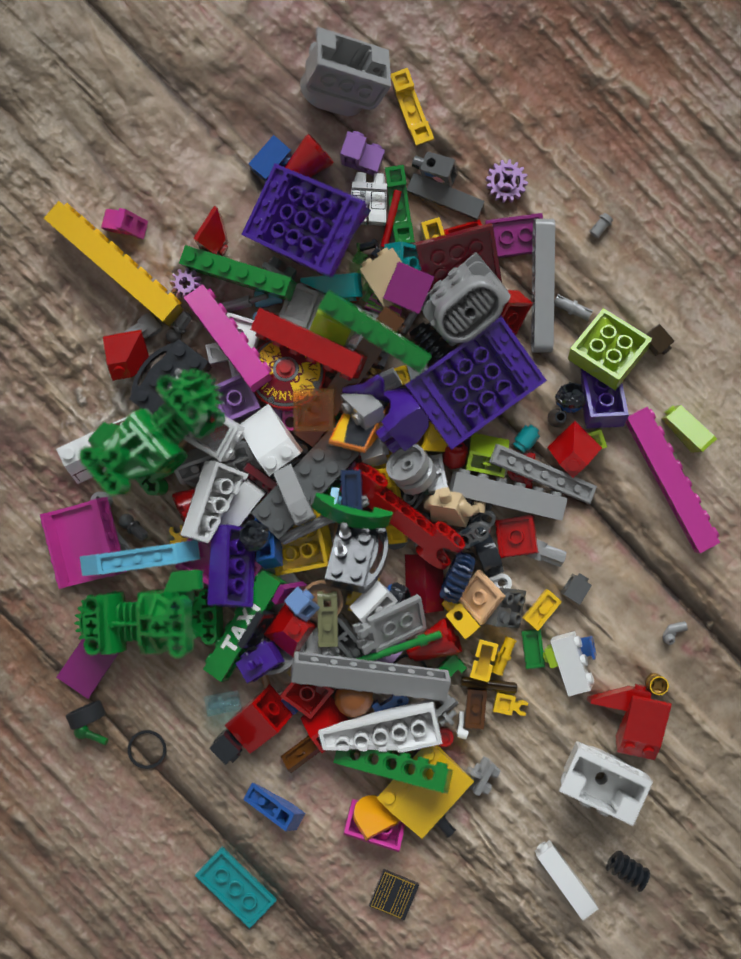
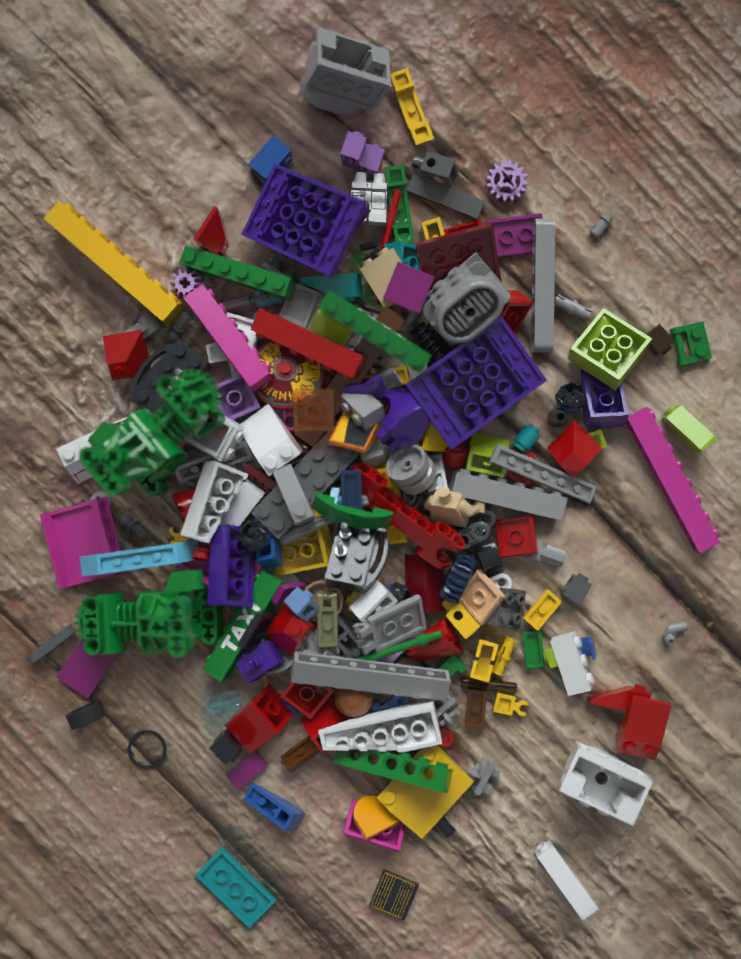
green bar [74,725,109,745] -> none
dark pink tile [101,208,148,240] -> none
red cone [285,133,334,178] -> none
white hand [456,711,469,740] -> none
black piece [606,851,650,892] -> none
pearl gold wheel [645,673,669,695] -> none
none -> dark grey beam [26,624,76,665]
none -> red bush [191,547,210,561]
none -> magenta tile [226,750,268,790]
none -> green plate [669,321,712,366]

